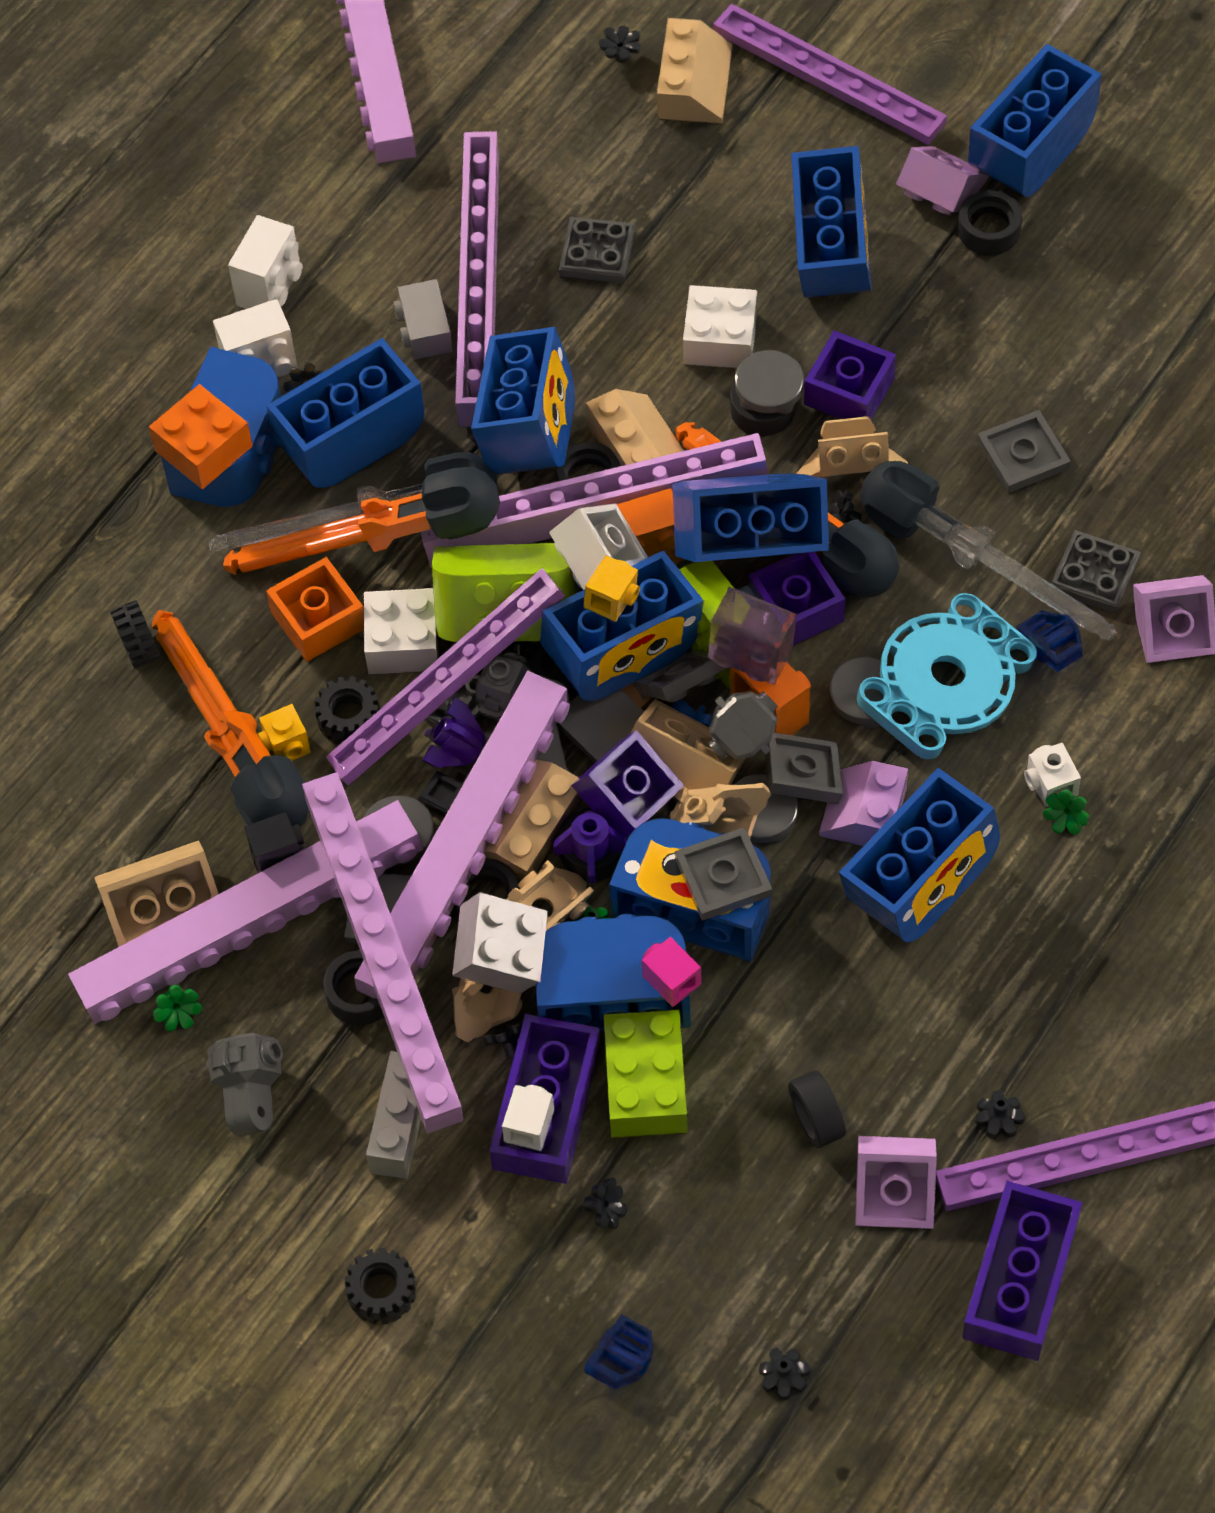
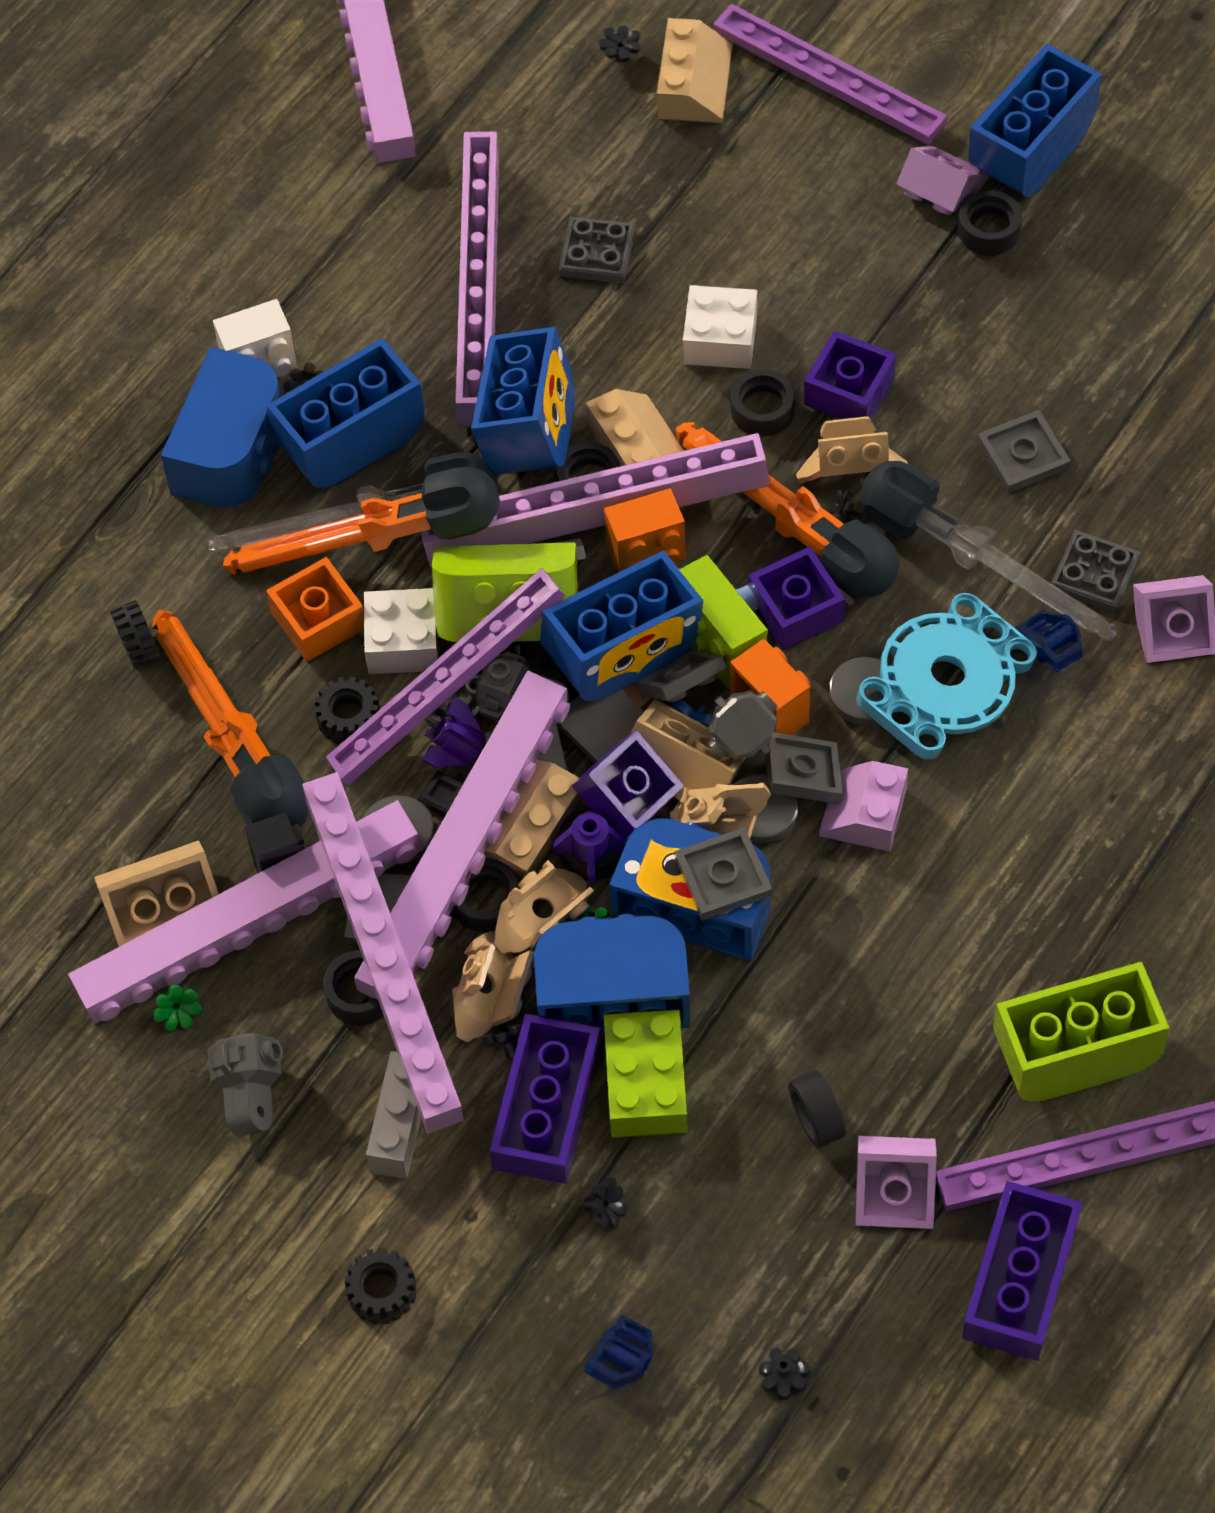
orange brick [149,384,253,490] -> none
white brick [228,215,302,309] -> none
yellow brick [257,704,311,761] -> none
light grey brick [394,279,453,360] -> none
brick [452,893,548,994] -> none
white brick [502,1085,554,1151] -> none
white brick [549,503,648,590] -> none
yellow brick [584,555,640,622] -> none
dark pink brick [642,937,701,1007] -> none
blue brick [672,474,829,562] -> none
brick [708,587,797,685] -> none
dark grey tile [735,350,804,414] -> none
blue brick [791,146,872,298] -> none
blue brick [839,768,1000,942] -> none
black plant [975,1091,1025,1139] -> none
white brick [1024,743,1081,807] -> none
green plant [1042,790,1089,835] -> none
none -> lime brick [993,961,1170,1102]

